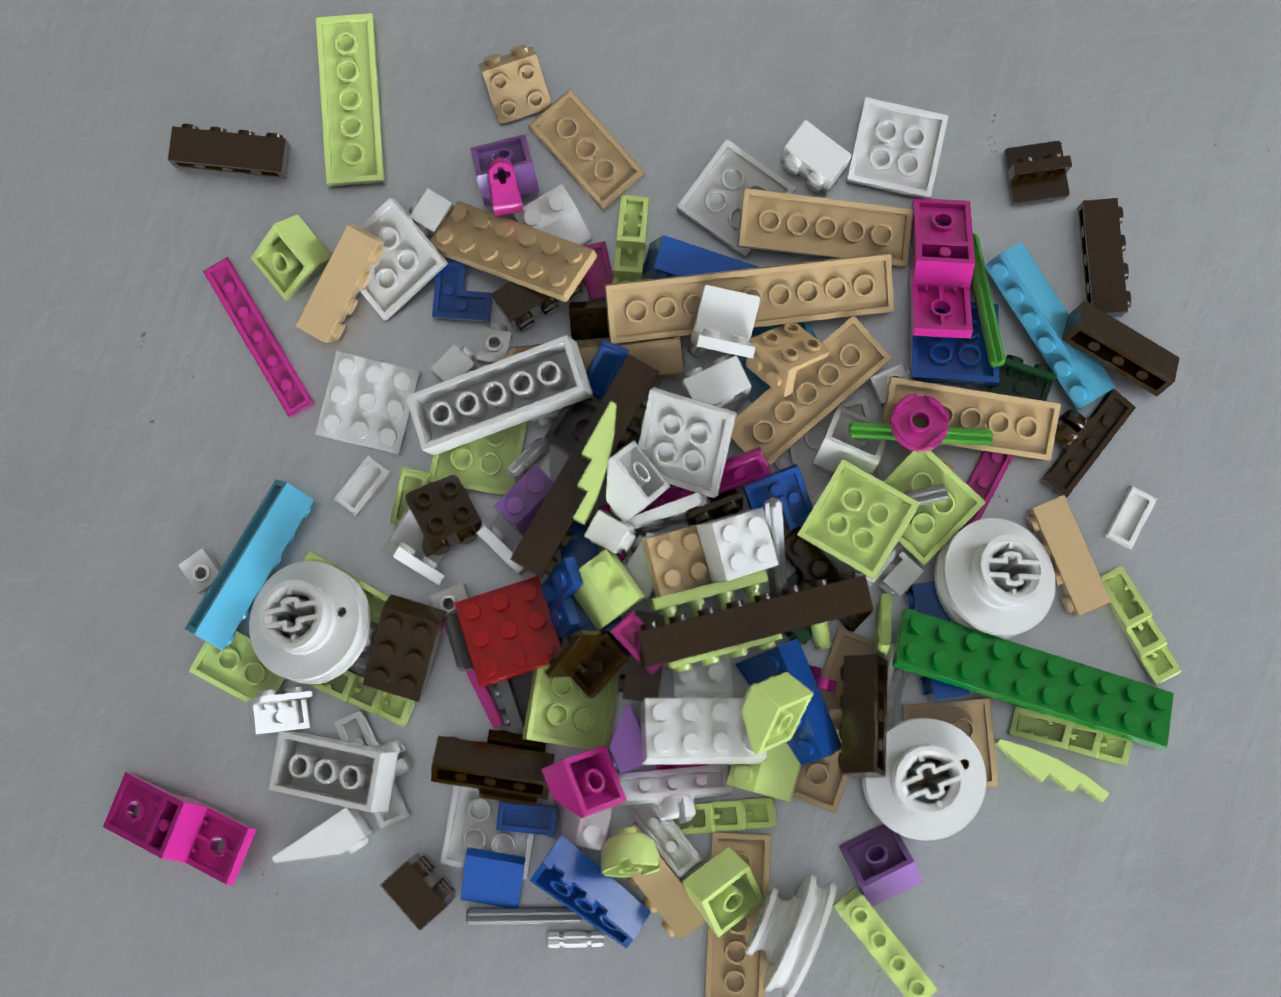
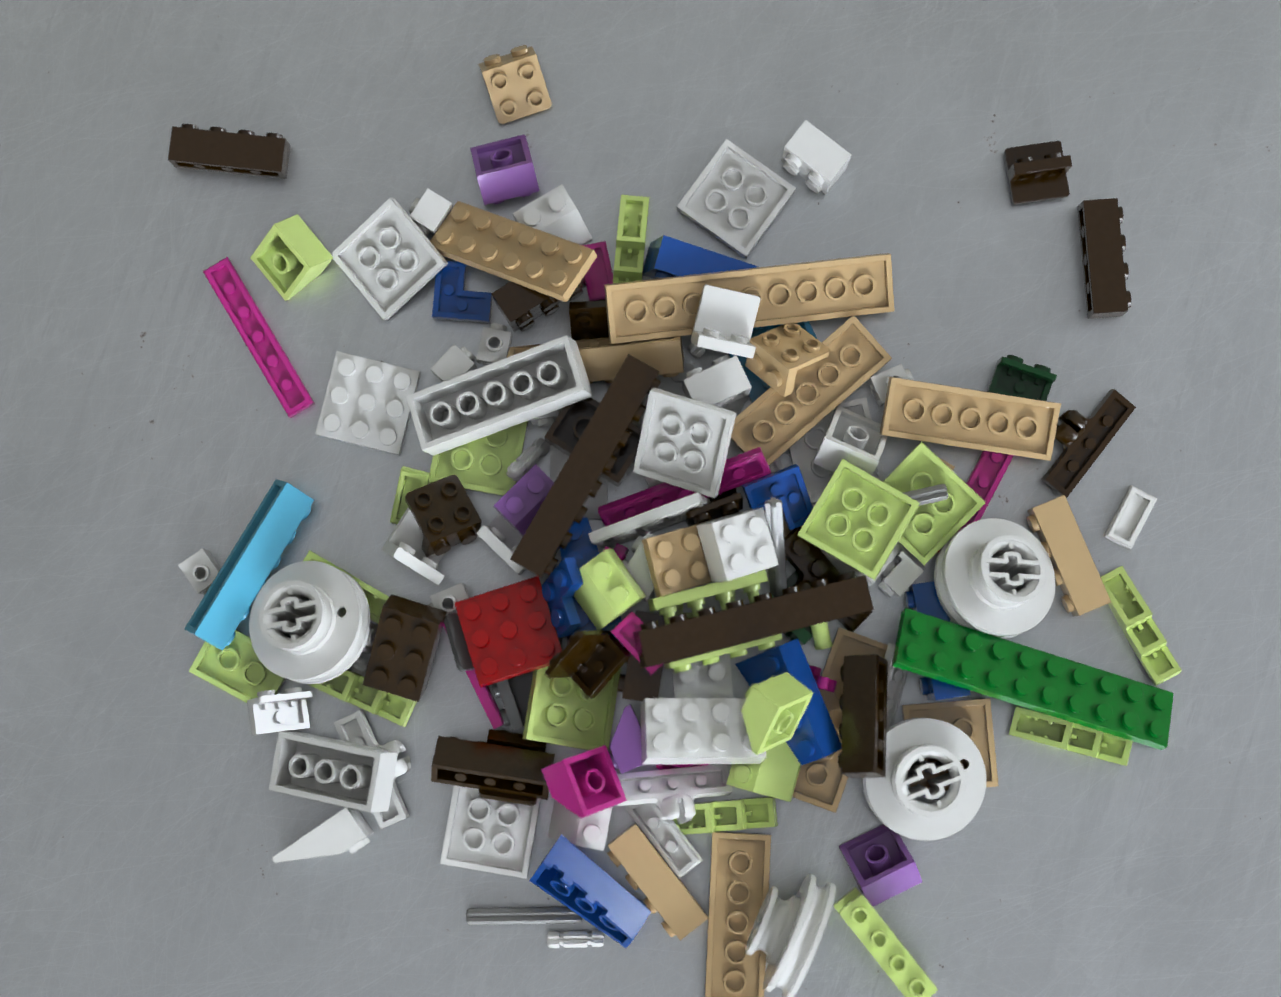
dark pink bracket [103,772,256,886] -> none
tan brick [296,224,385,343] -> none
yellowish green plate [316,13,385,187] -> none
white tile [333,454,391,517] -> none
dark brown brick [380,853,456,931] -> none
blue tile [460,847,526,908] -> none
dark pink piece [488,158,523,217] -> none
blue tile [496,801,558,836] -> none
tan tile [528,89,645,211] -> none
yellowish green slope [573,401,616,526] -> none
white brick [584,510,635,554] -> none
blue tile [586,339,629,400] -> none
yellowish green cylinder [601,827,660,877] -> none
white slope [606,441,671,524] -> none
yellowish green slope [682,846,764,937] -> none
tan plate [737,188,913,267] -> none
white plate [846,97,949,199] -> none
bright green axle [848,422,993,445] -> none
yellowish green tile [874,593,893,658] -> none
dark pink tile [889,394,949,452] -> none
dark pink bracket [909,198,975,339] -> none
blue plate [910,302,999,387] -> none
bright green axle [971,234,1006,367] -> none
medium azure brick [984,242,1116,410] -> none
yellowish green slope [994,738,1110,803] -> none
dark brown brick [1062,300,1180,396] -> none

